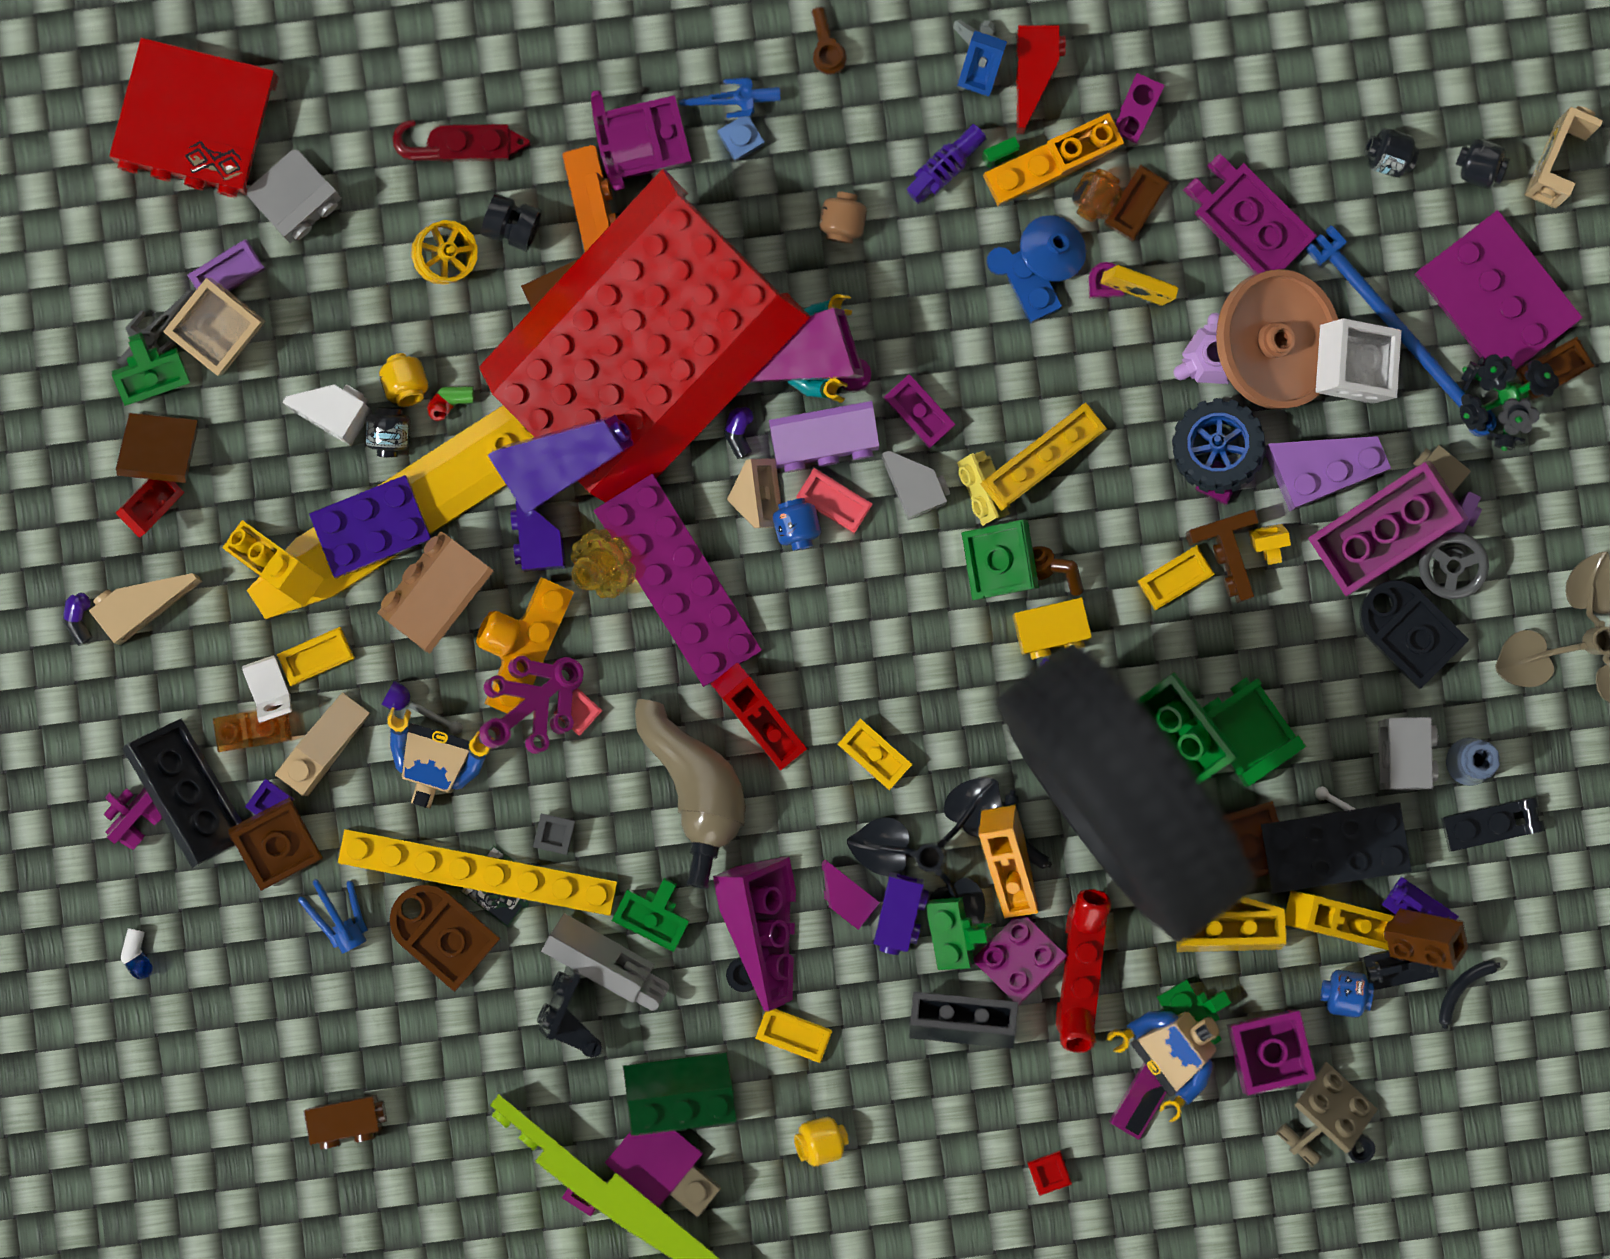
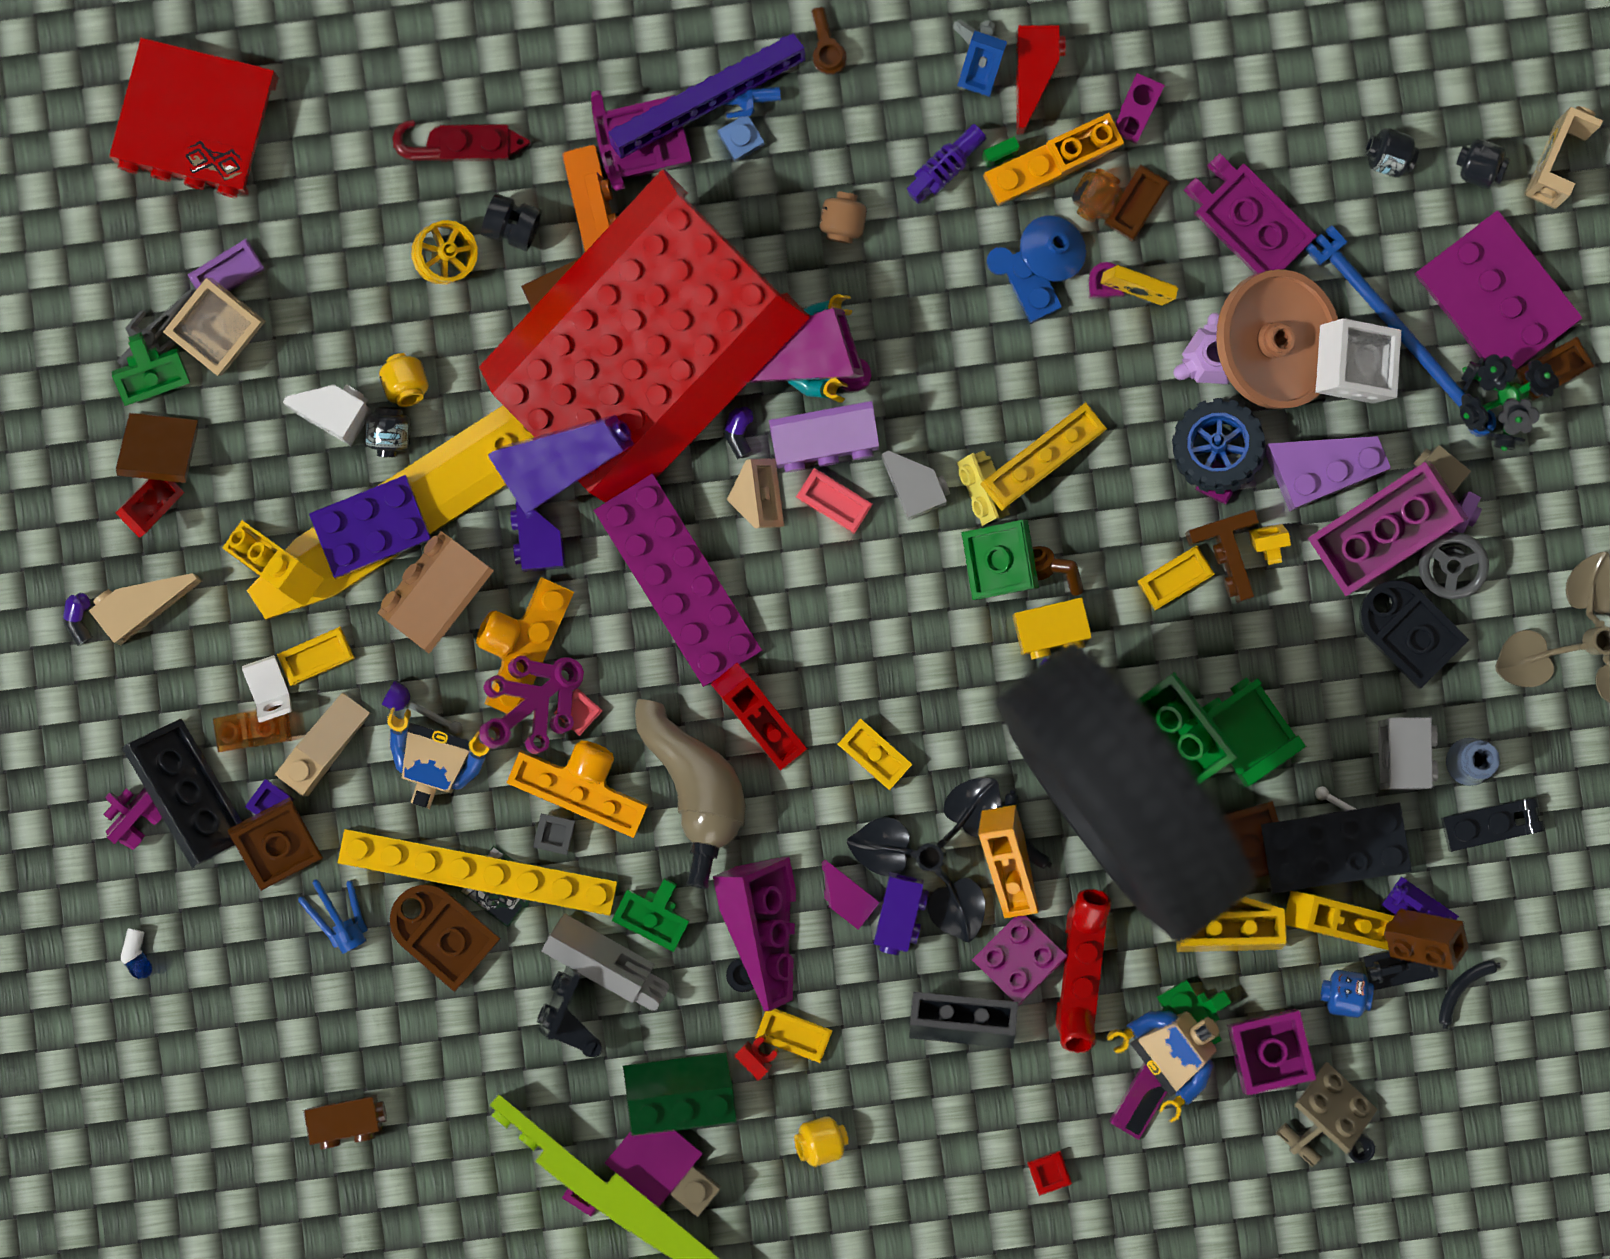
light grey bracket [247,150,342,244] -> none
arm [427,386,474,421] -> none
clear yellow plant [571,529,636,598] -> none
blue head [773,498,821,551] -> none
magenta plate [883,374,956,449] -> none
green hinge [926,898,994,970] -> none
none -> light orange plate [506,740,649,838]
none -> dark purple piece [608,33,806,159]
none -> red tile [734,1035,779,1081]

